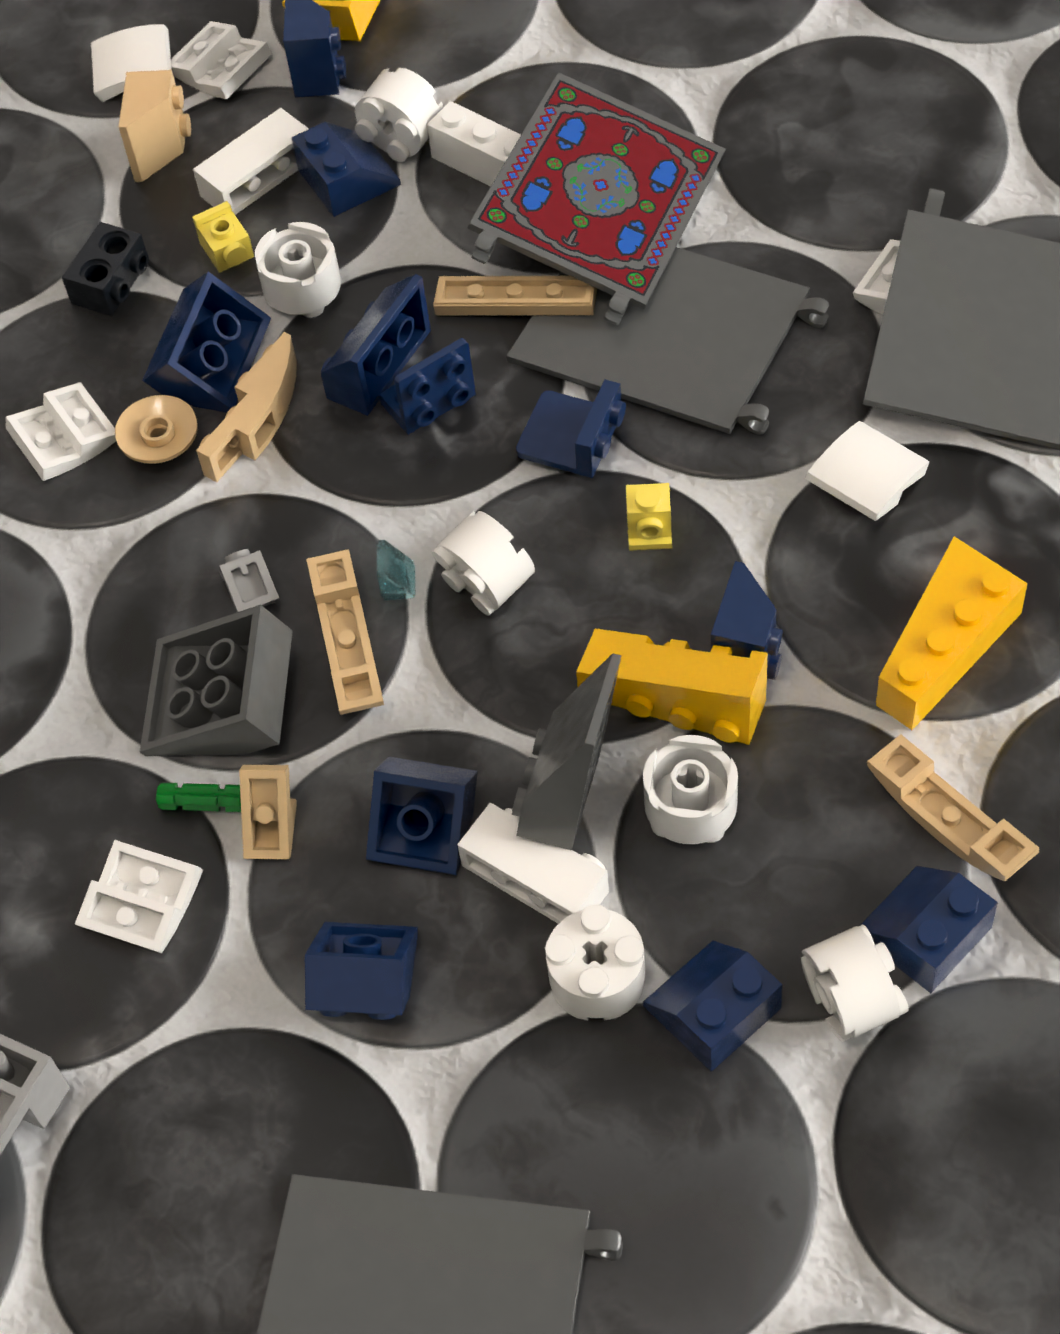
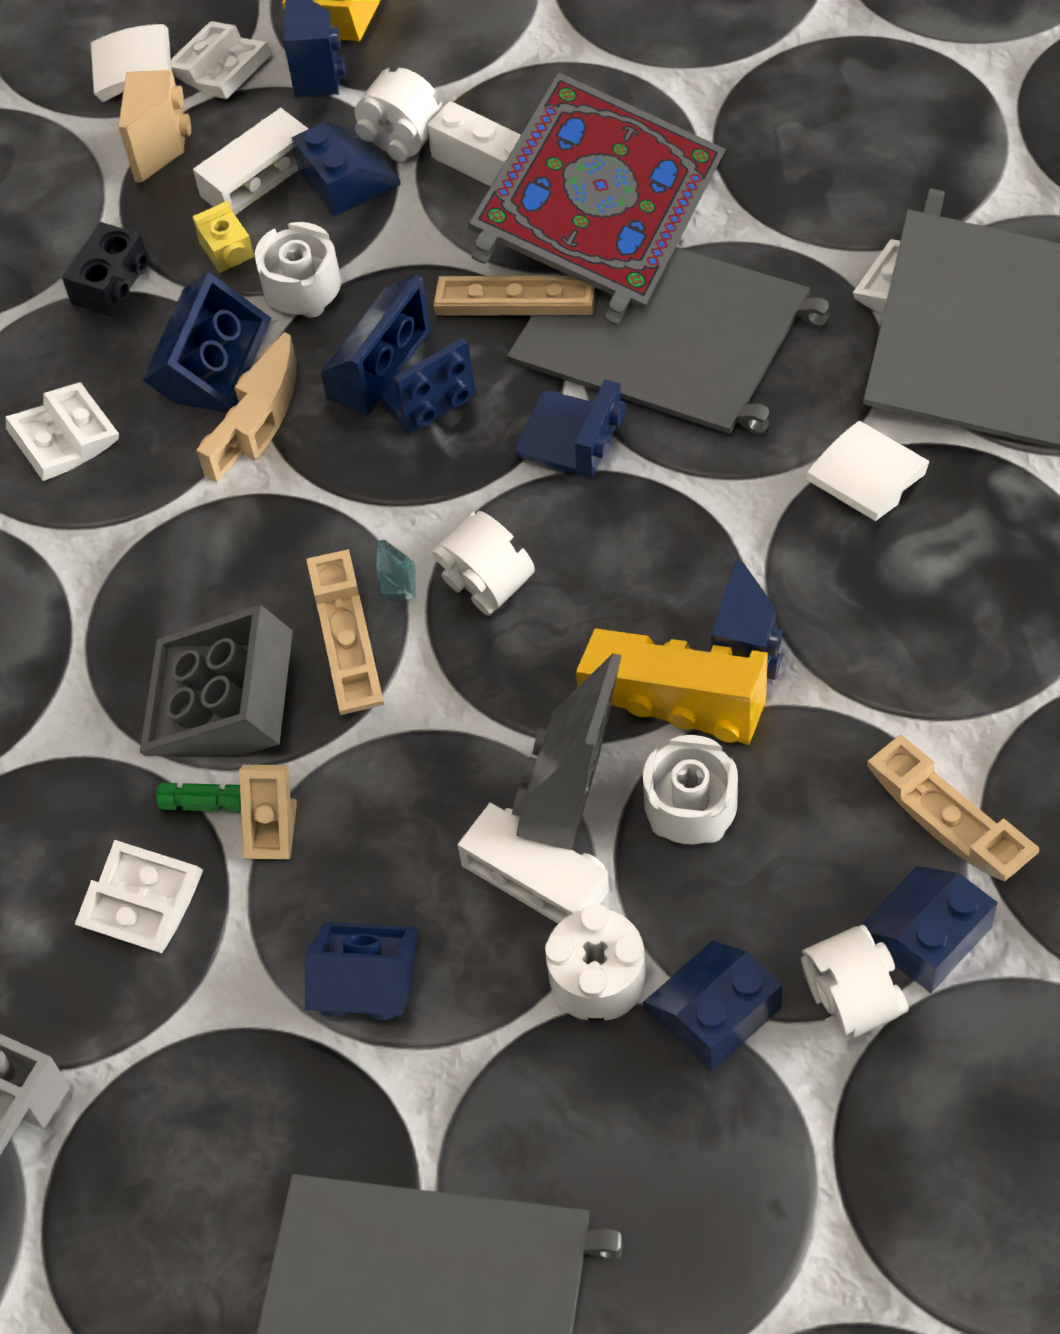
tan dish [115,395,198,464] -> none
light grey bracket [219,549,279,612] -> none
dark blue slope [366,757,478,875] -> none
light yellow brick [626,483,672,551] -> none
yellow wedge [876,536,1028,730] -> none

